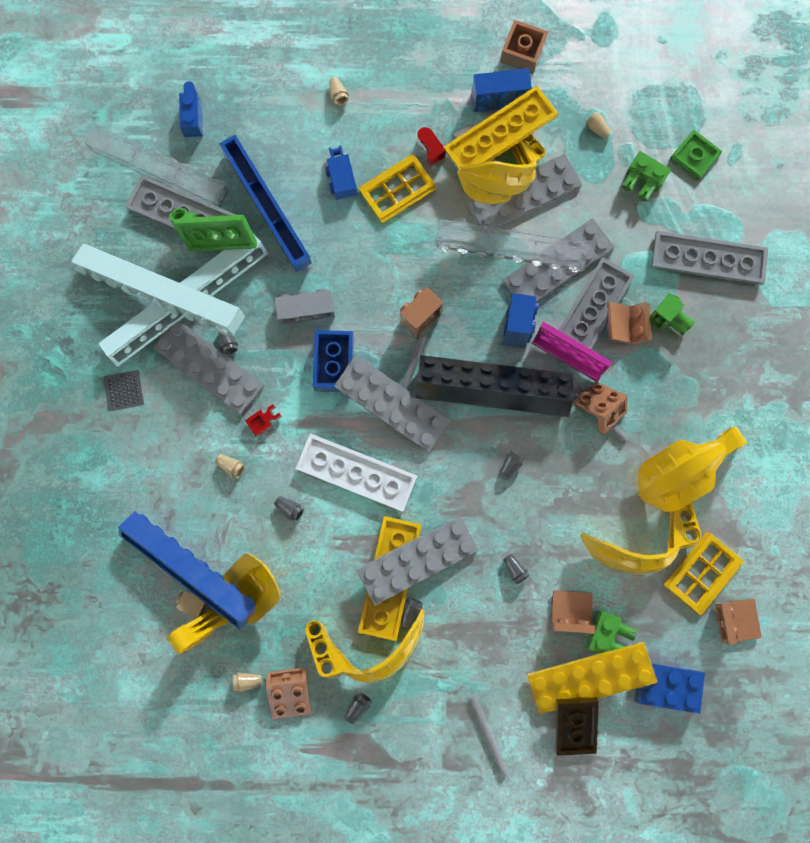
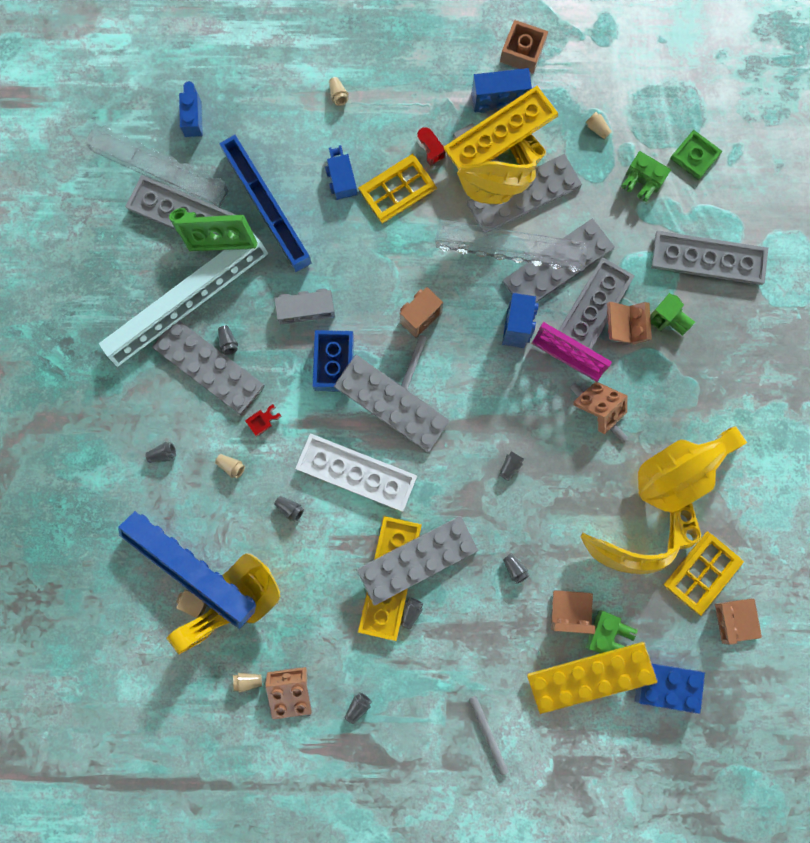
light aqua brick [71,243,245,336] -> none
dark grey sticker [103,370,144,411] -> none
yellow piece [305,609,425,683] -> none
black brick [415,355,573,417] -> none
dark brown plate [555,697,599,756] -> none
none -> dark grey cone [145,442,176,463]

